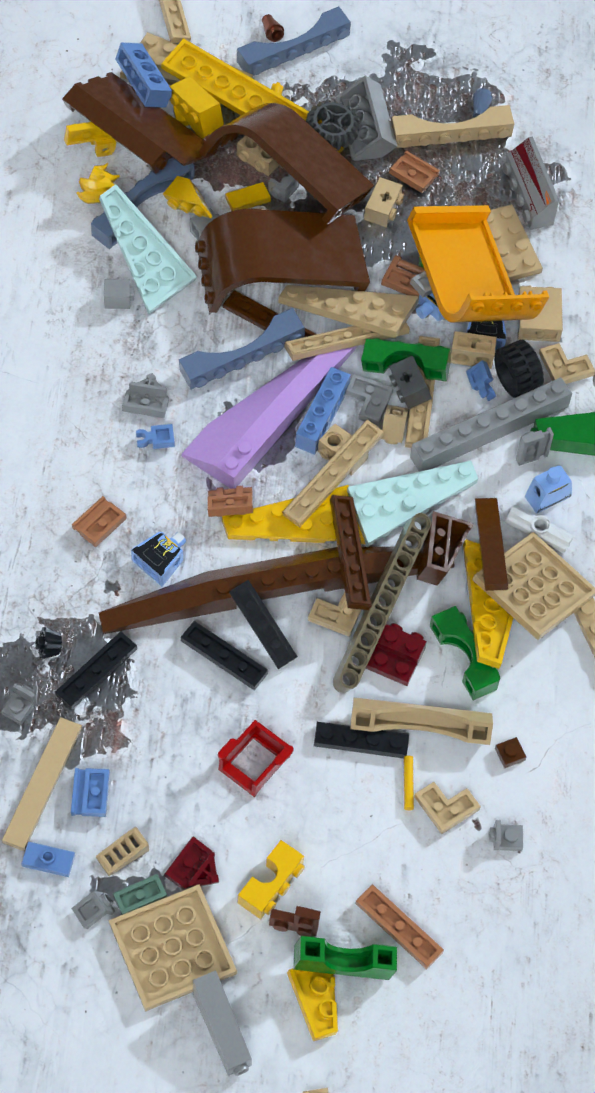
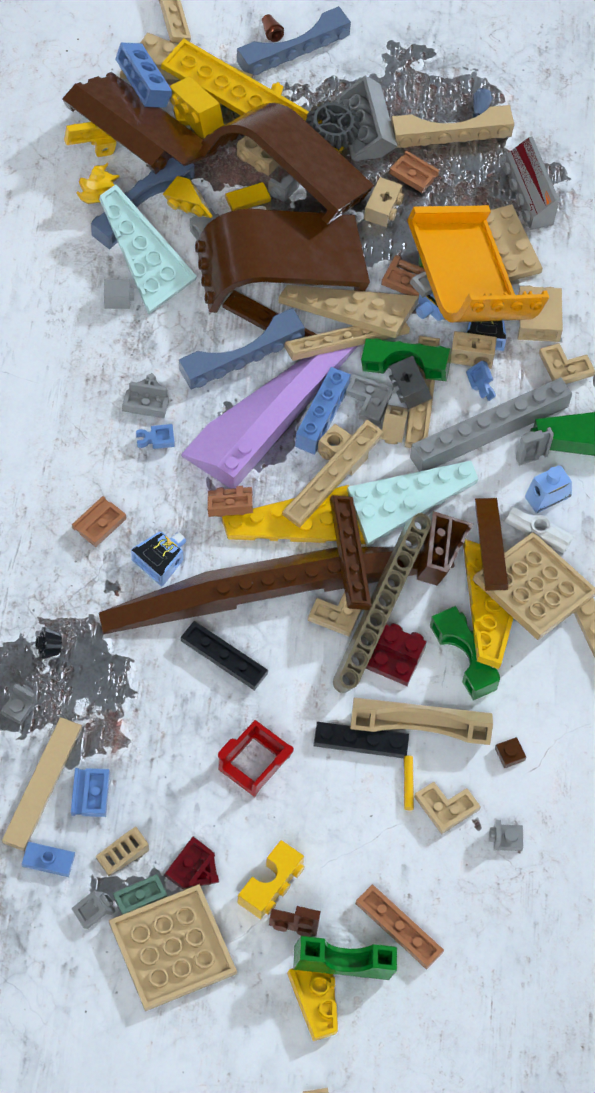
black plate [55,631,137,710] -> none
light grey slope [193,970,252,1076] -> none
black plate [229,580,298,669] -> none
black tyre [494,339,544,398] -> none

